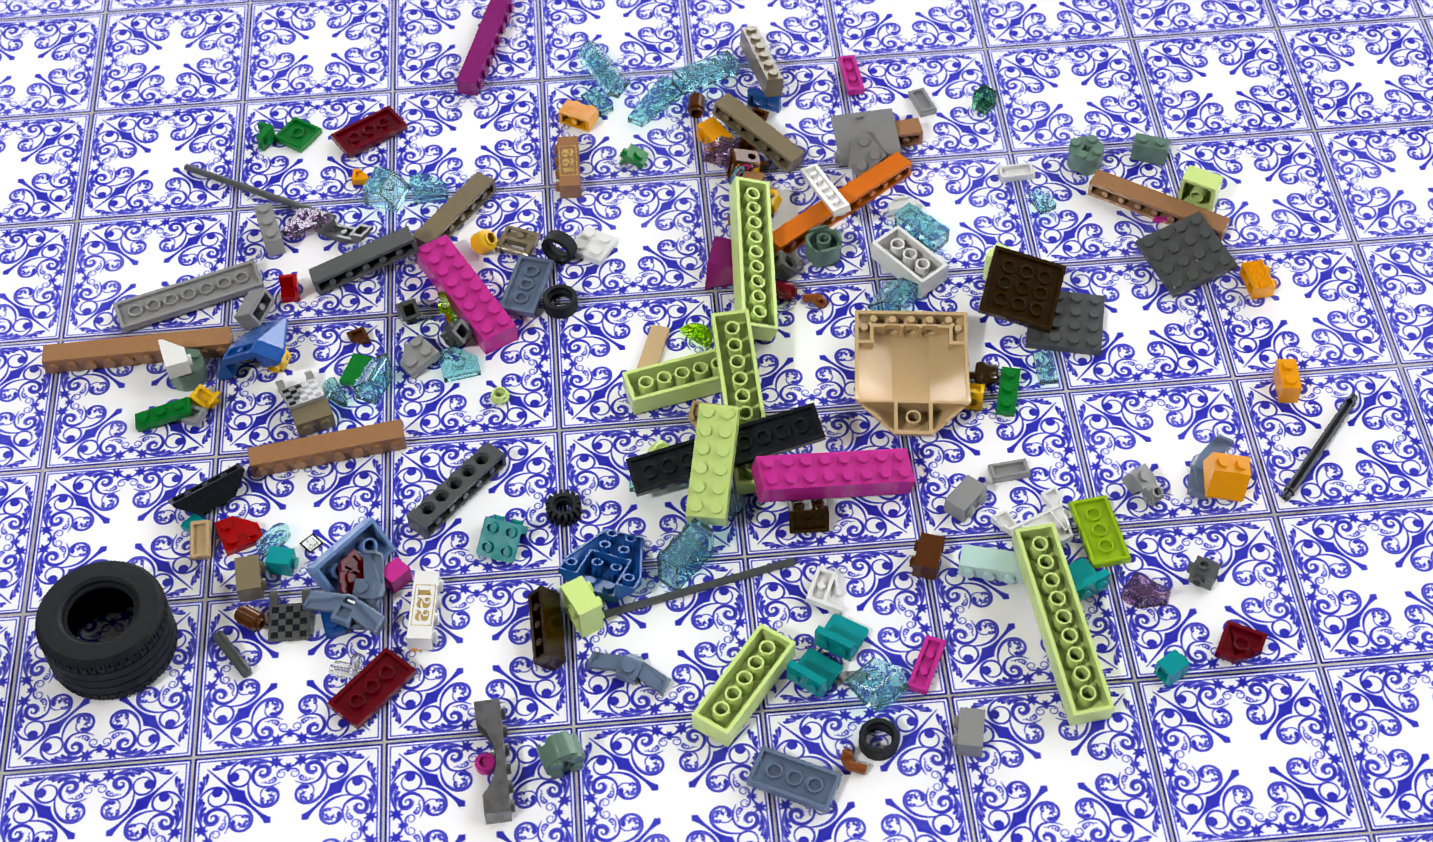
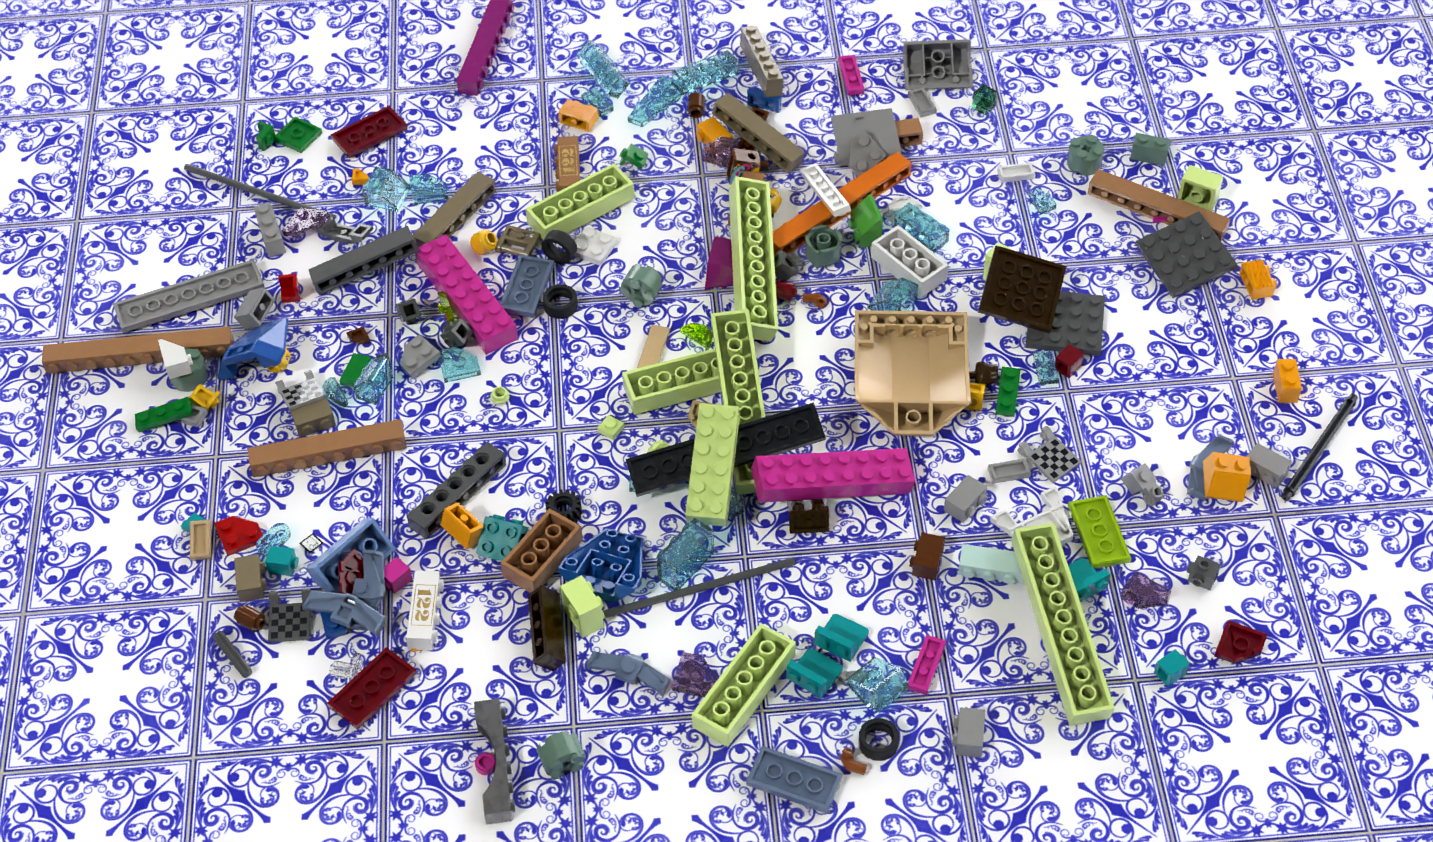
black tyre [35,560,178,700] -> none
black wedge [168,463,245,515] -> none
white wing [804,566,844,615] -> none
none -> light orange brick [440,503,484,549]
none -> medium nougat brick [500,508,583,593]
none -> yellowish green brick [525,164,635,240]
none -> yellowish green plate [597,415,624,440]
none -> sand green brick [619,264,663,308]
none -> clear purple plate [672,652,718,697]
none -> bright green slope [848,194,883,248]
none -> light grey piece [903,39,973,90]
none -> light grey flag [1017,426,1082,483]
none -> dark red brick [1054,344,1084,379]
none -> light grey brick [1246,443,1292,488]

